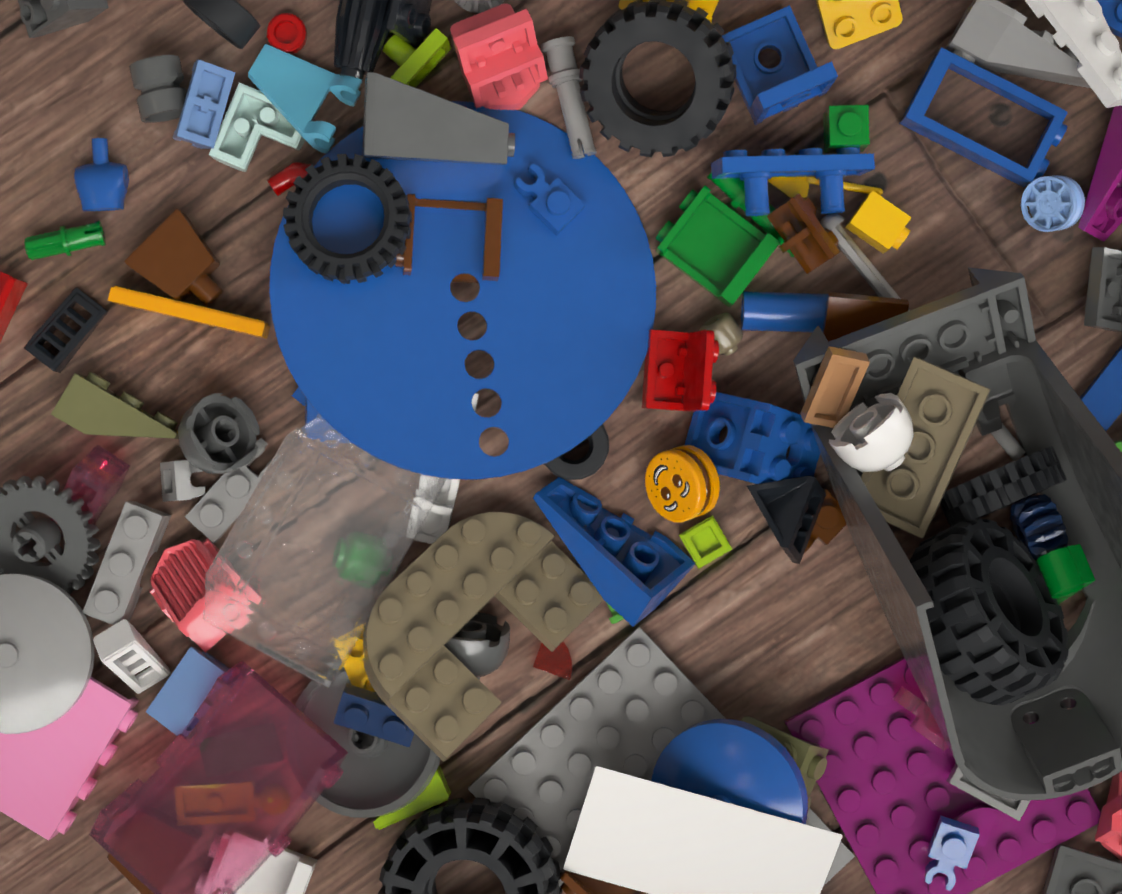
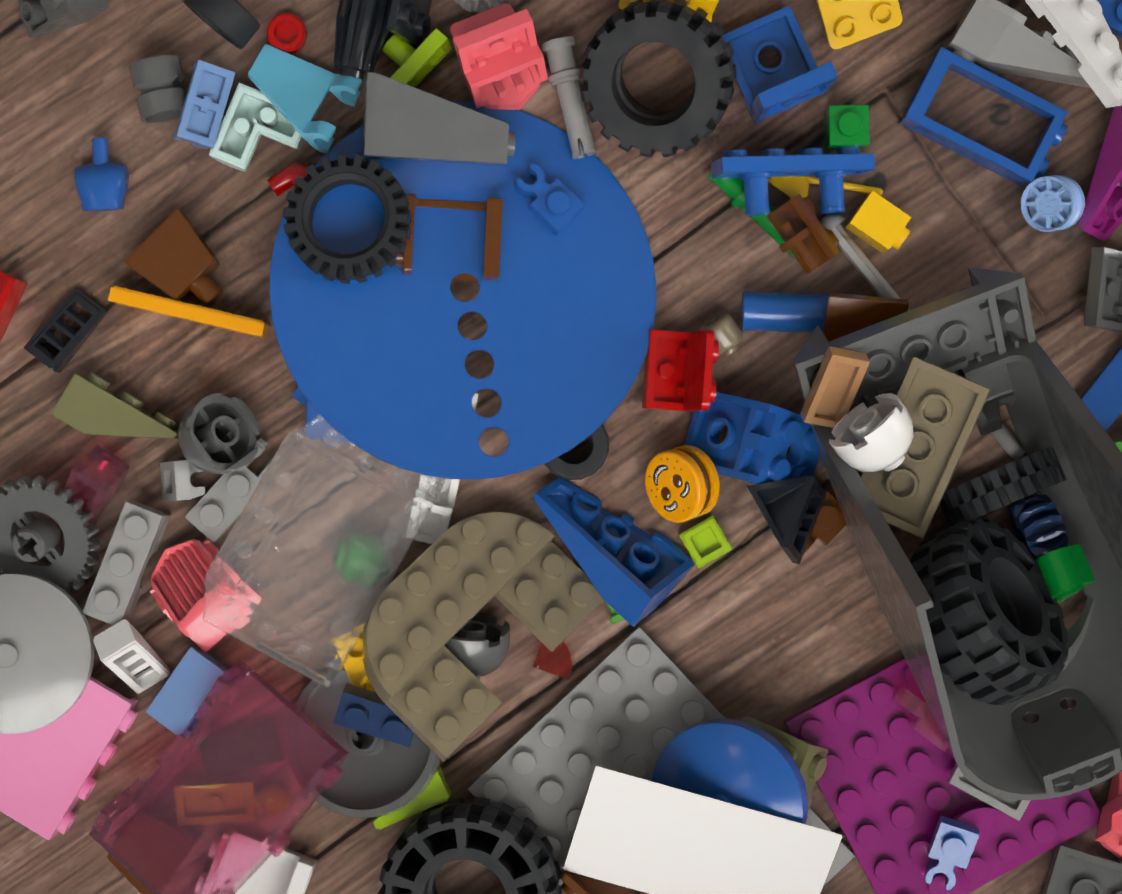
green axle [24,220,106,260] -> none
green panel [655,186,781,308] -> none

